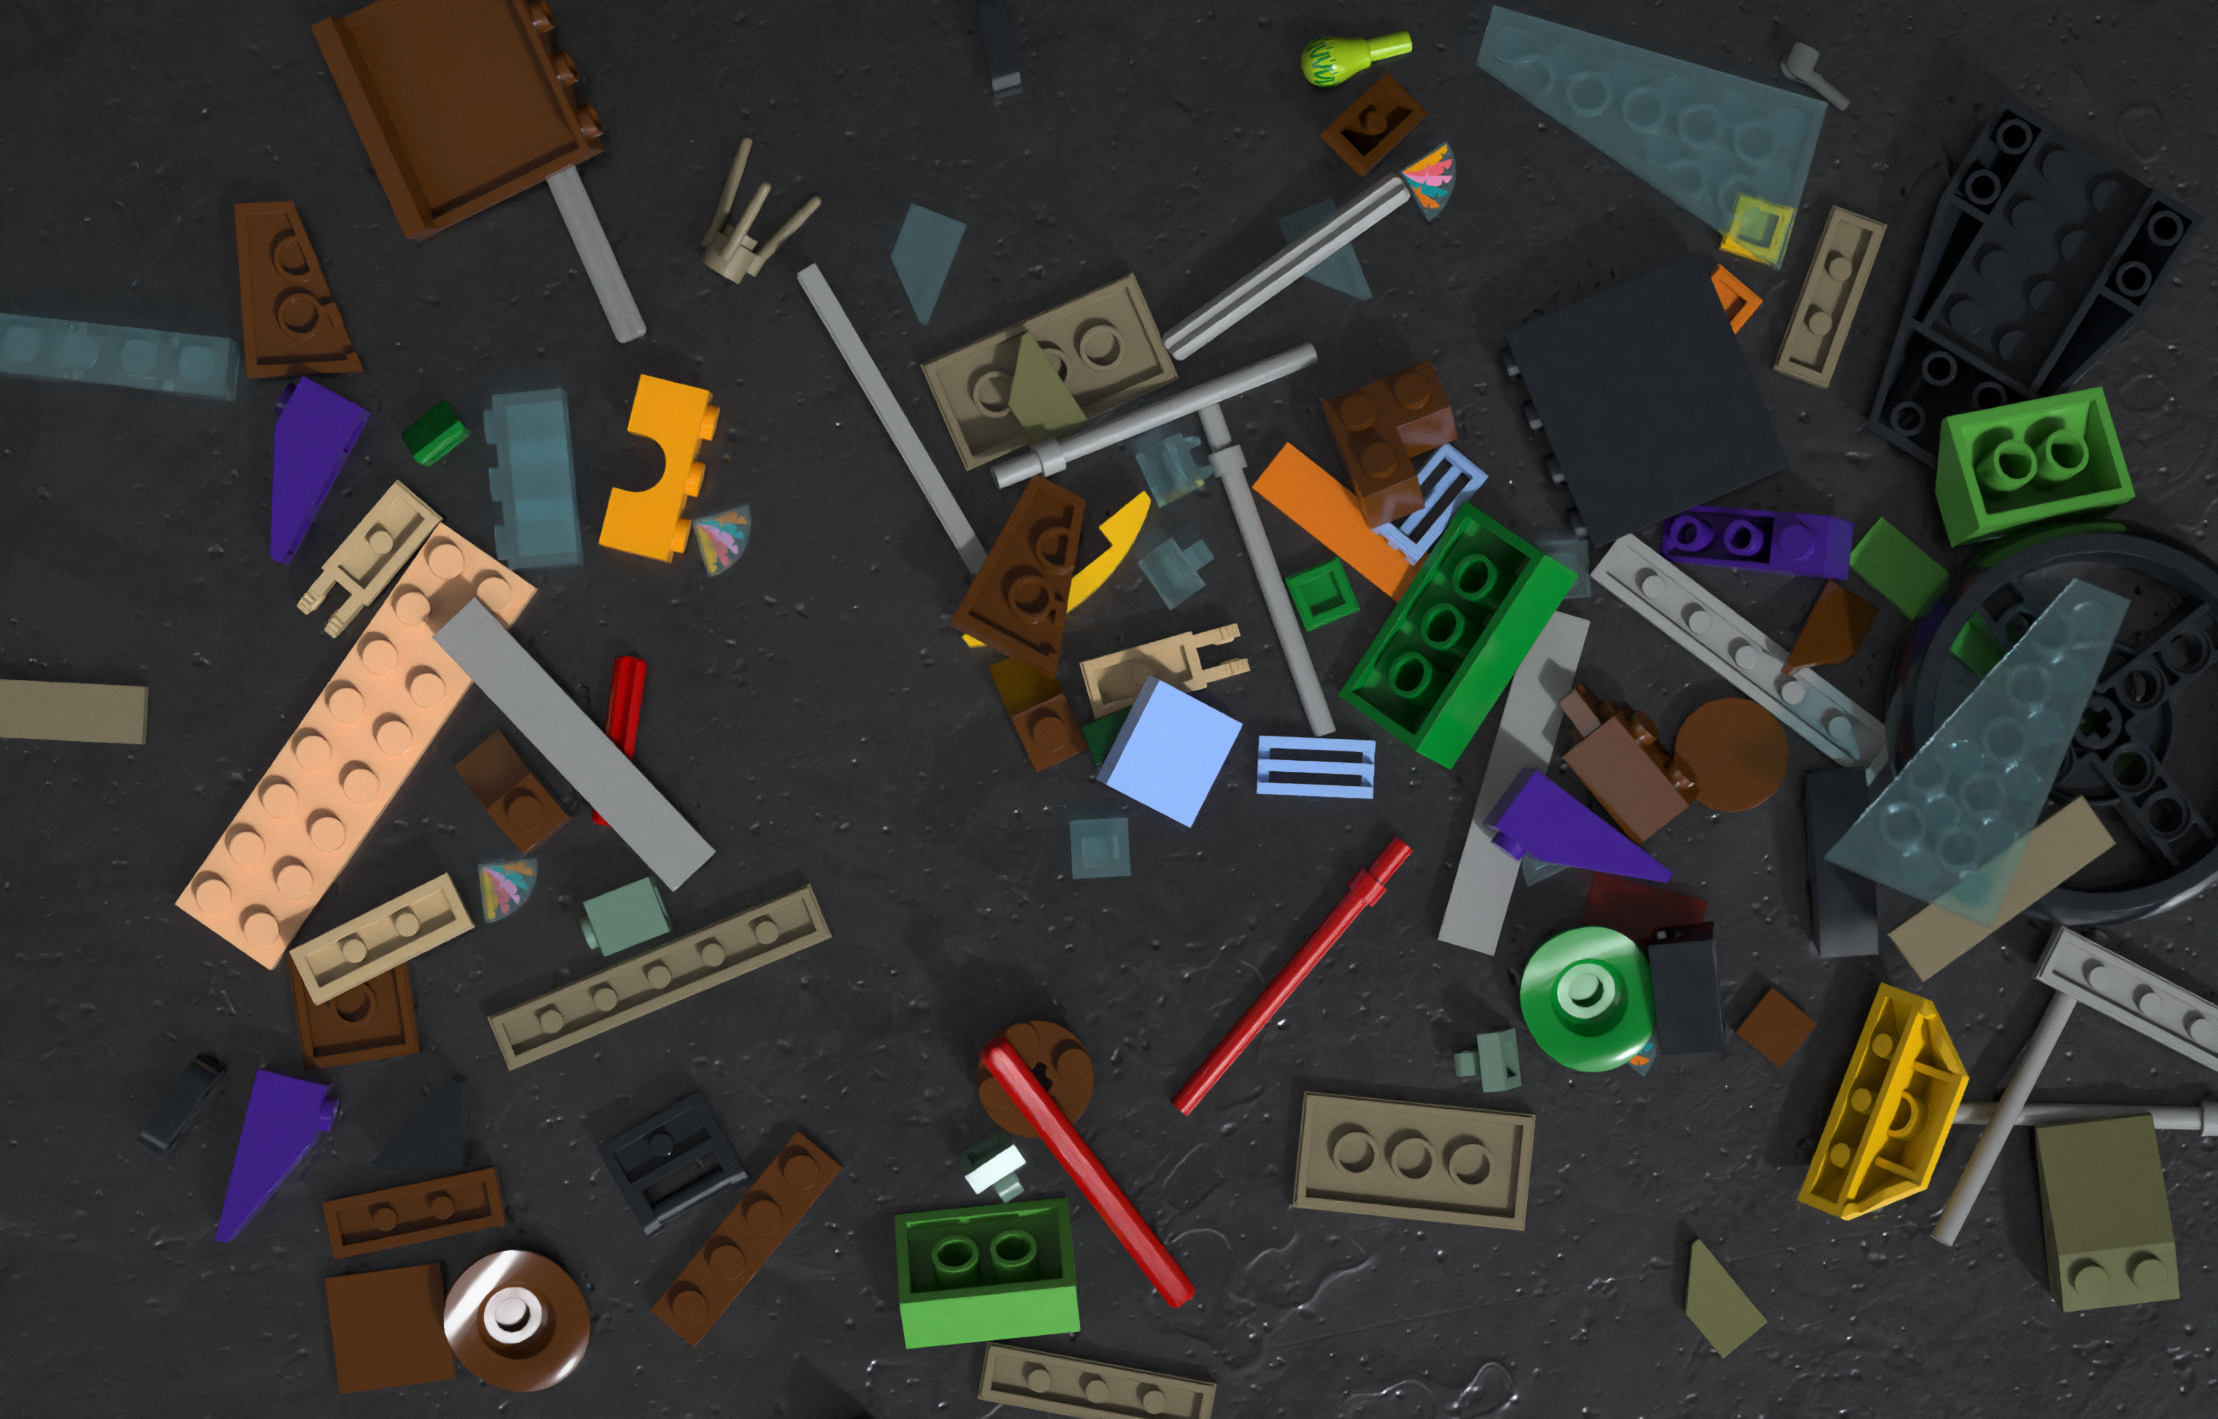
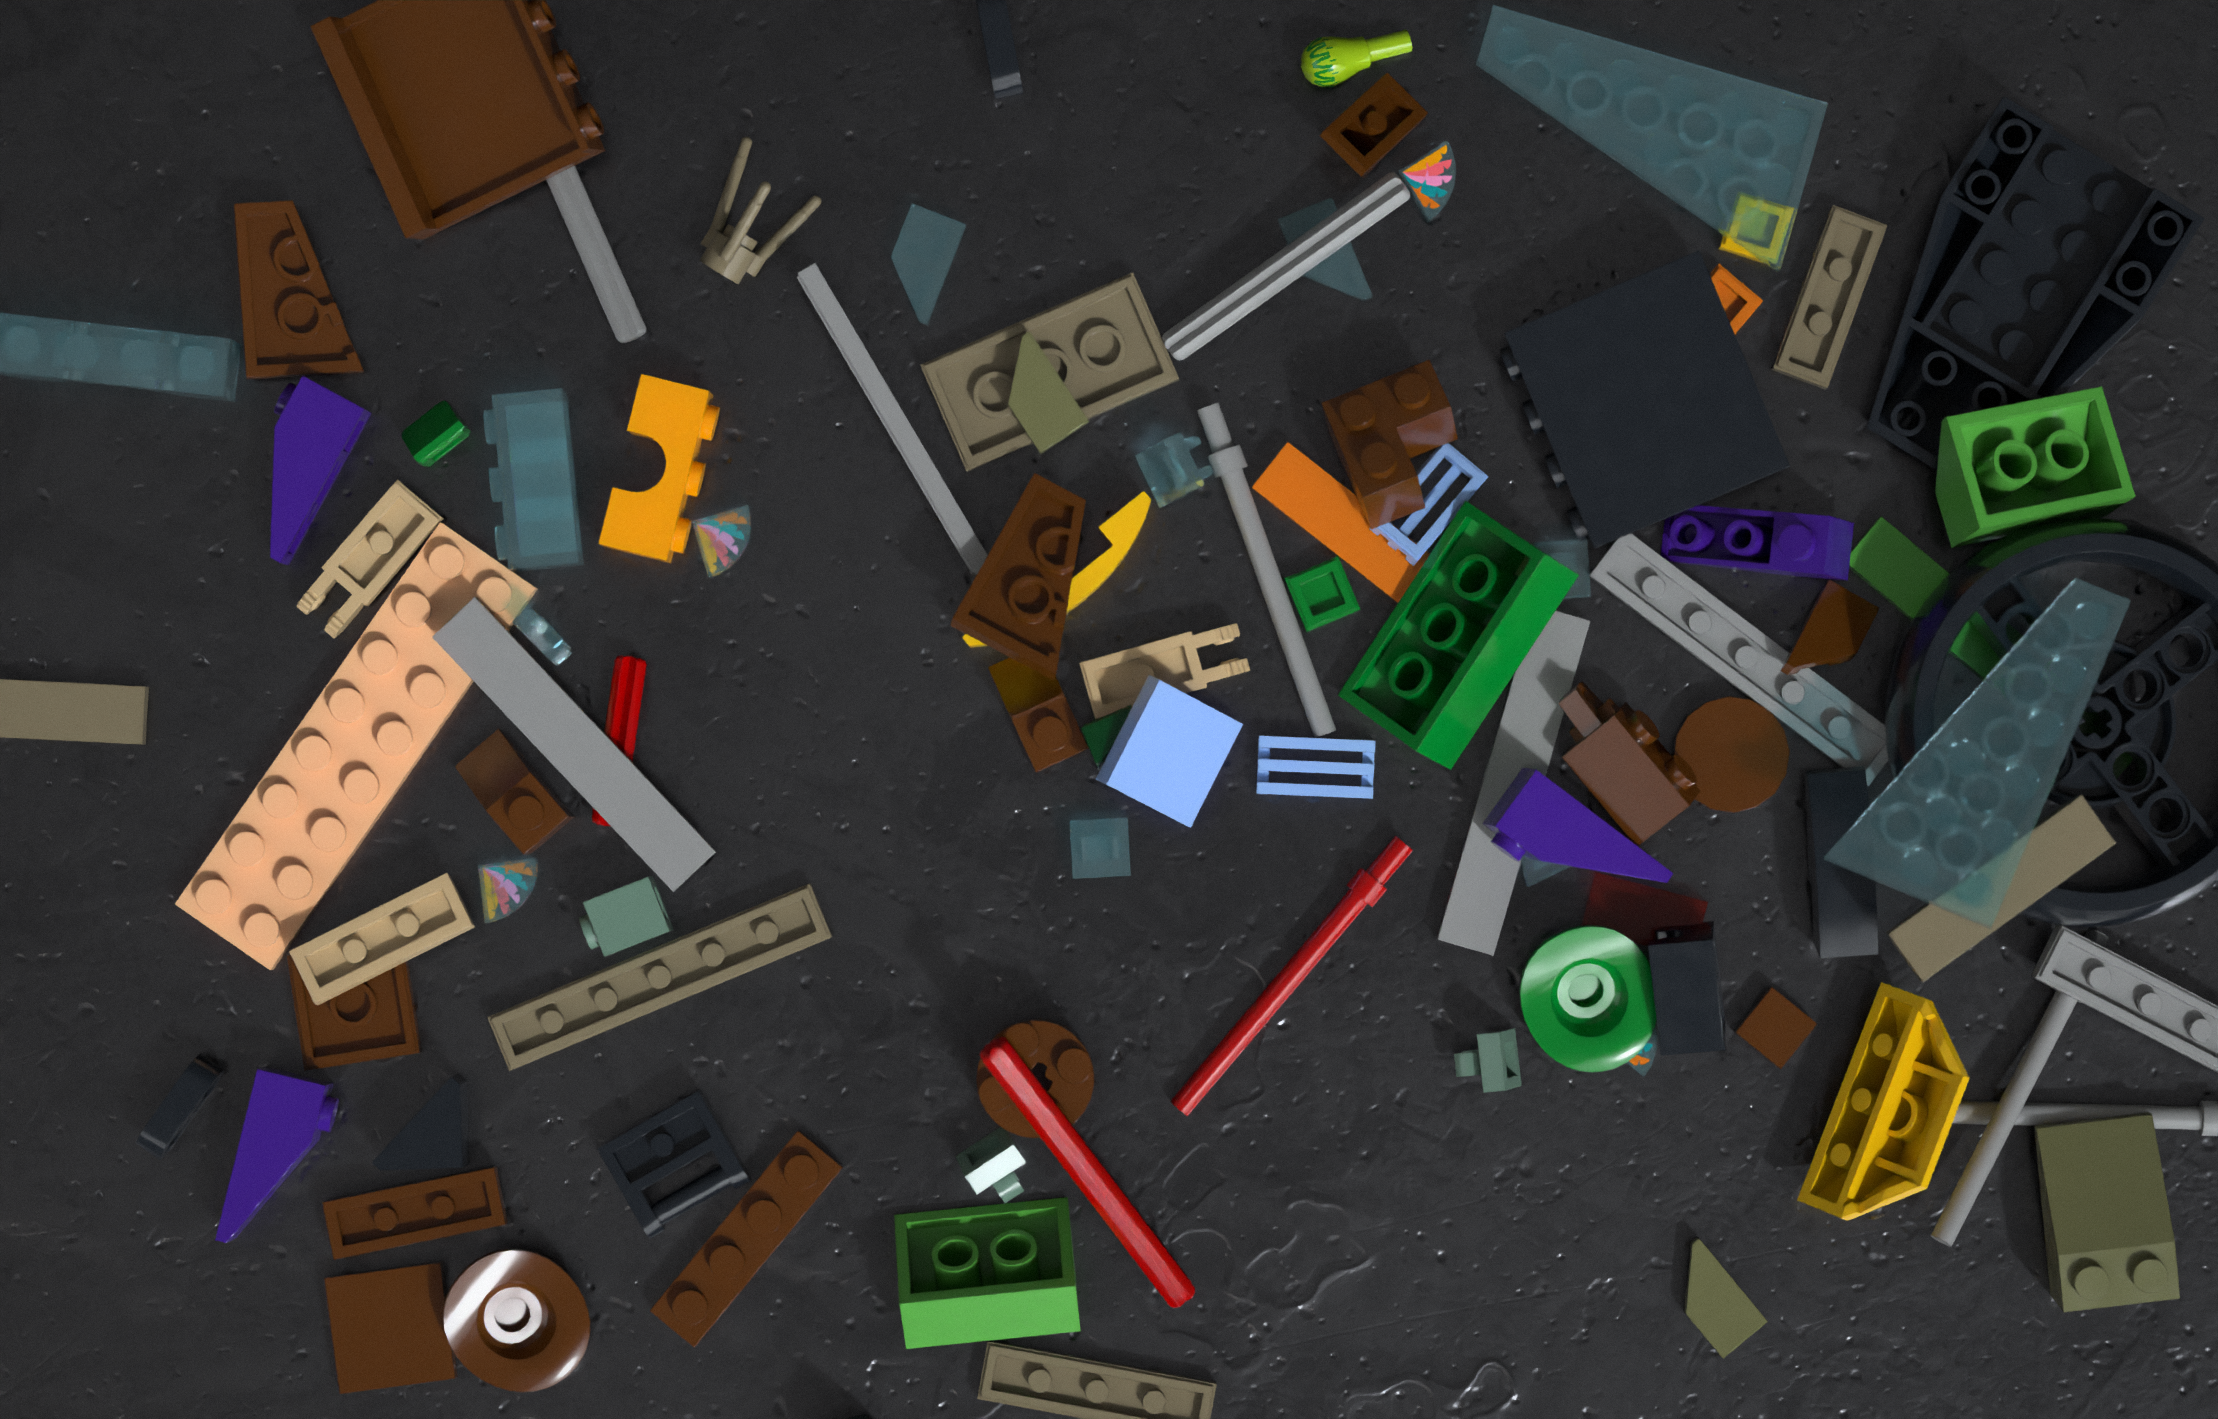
light grey bar [990,341,1318,489] -> none
clear light blue tile [1138,537,1214,611] -> none
dark tan tile [1292,1090,1536,1231] -> none
dark grey hand [1780,42,1851,112] -> none
none -> clear light blue tile [513,608,572,666]

